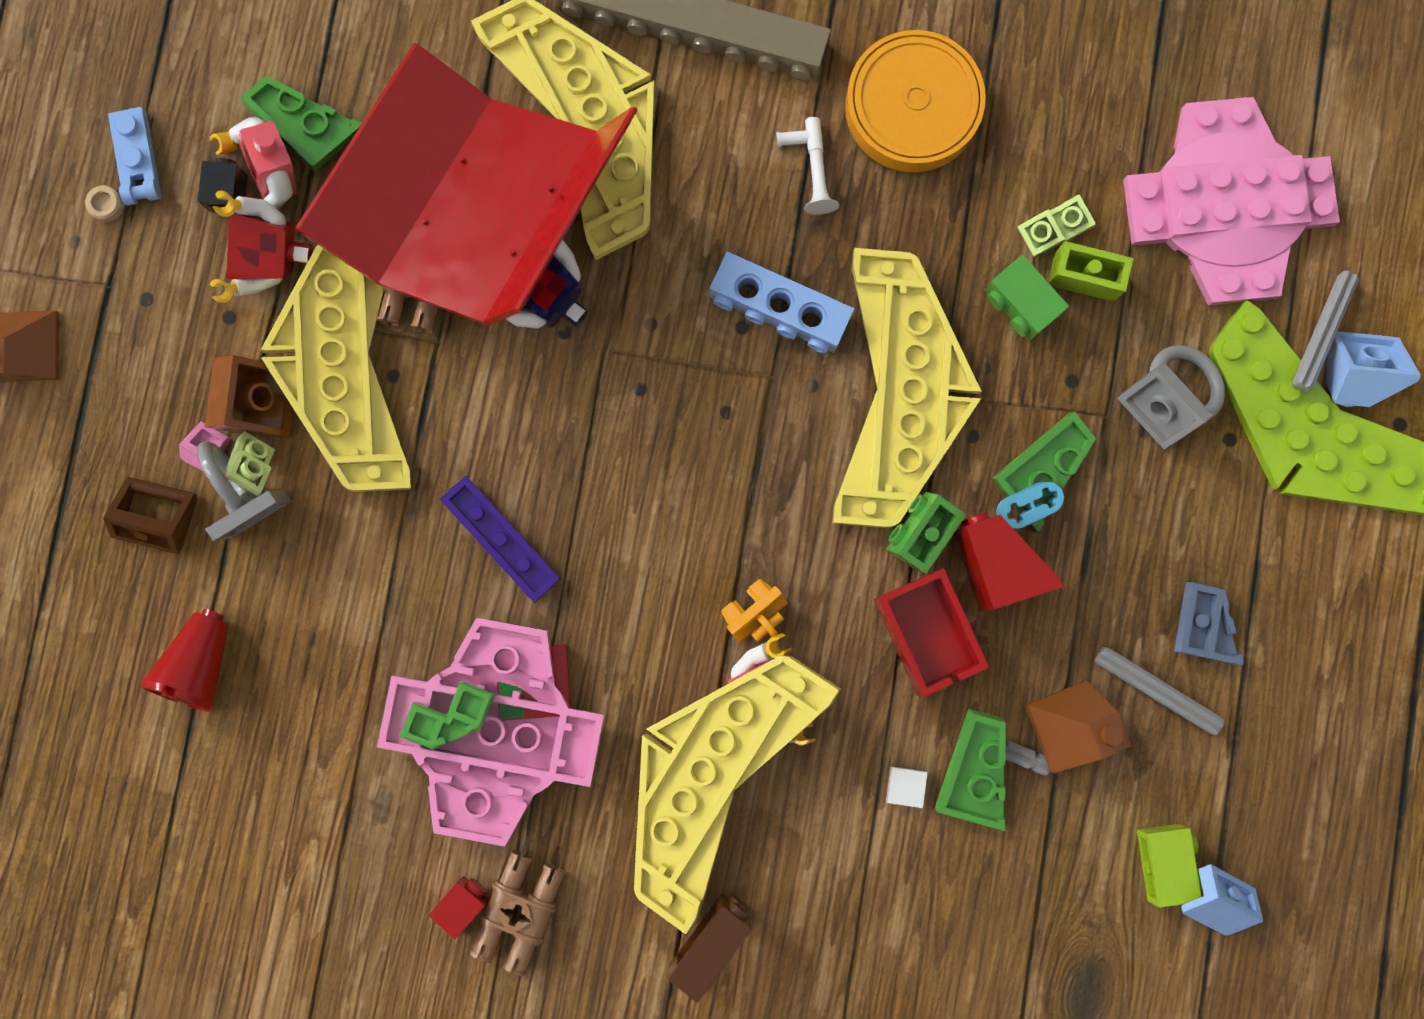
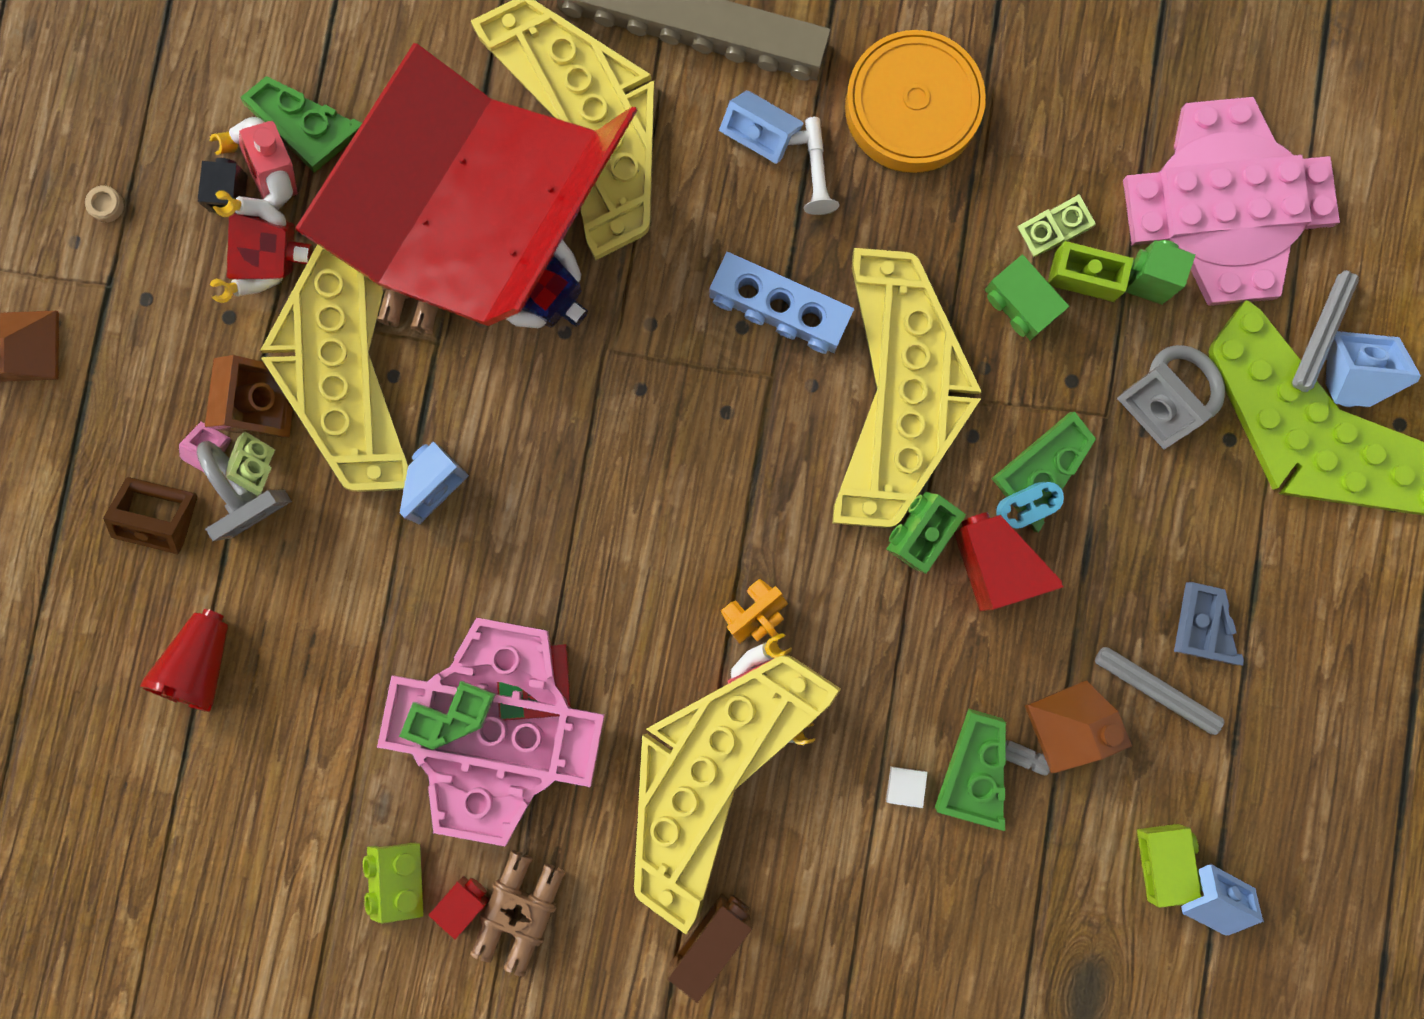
light blue plate [108,107,162,206] -> none
dark purple plate [440,475,561,603] -> none
red piece [873,568,990,697] -> none
none -> lime bracket [363,843,424,924]
none -> light blue slope [400,442,469,525]
none -> light blue panel [719,91,803,164]
none -> bright green brick [1126,240,1196,305]

